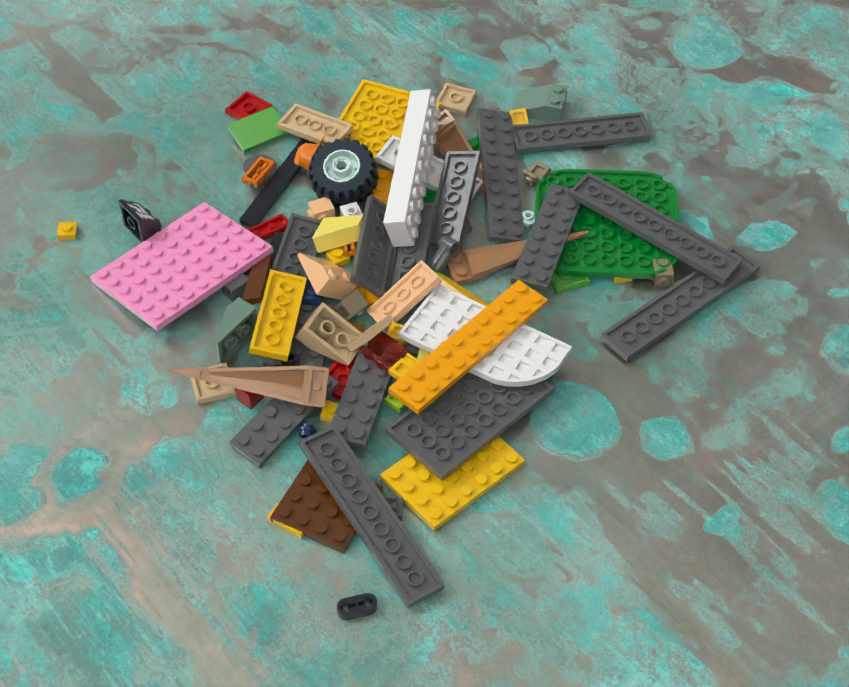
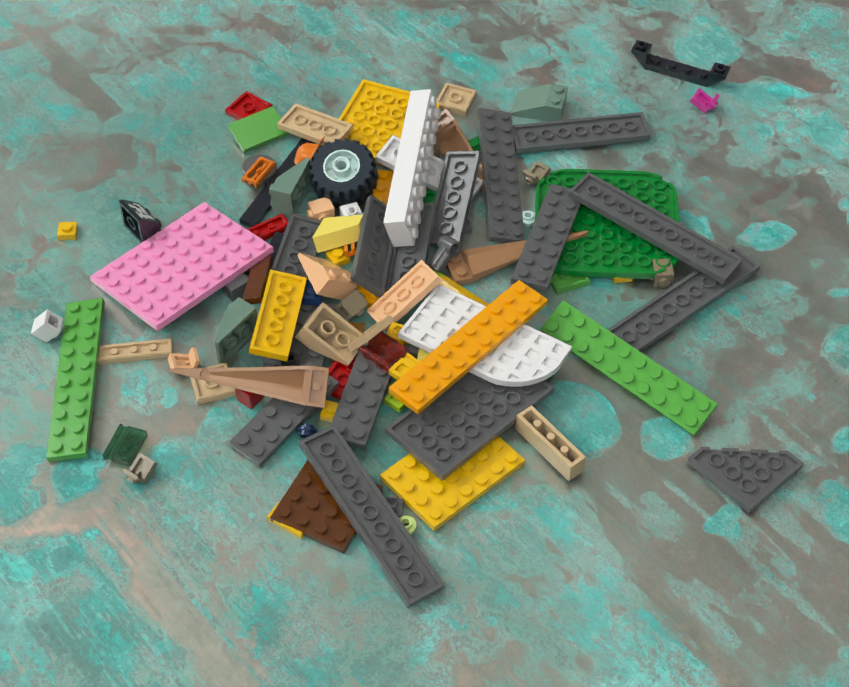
black beam [337,593,377,620] -> none
yellow plate [509,108,529,125] -> none
none -> white brick [31,309,63,343]
none -> bright green plate [46,298,105,462]
none -> tan tile [98,338,173,365]
none -> clear green plate [103,424,148,467]
none -> dark tan bracket [122,452,158,484]
none -> light nougat bracket [168,347,200,369]
none -> sand green slope [269,158,312,219]
none -> yellowish green plate [399,516,416,535]
none -> tan brick [515,405,586,481]
none -> bright green plate [540,300,718,437]
none -> black slope [631,40,731,87]
none -> dark grey plate [687,447,804,513]
none -> dark pink bracket [690,88,720,114]

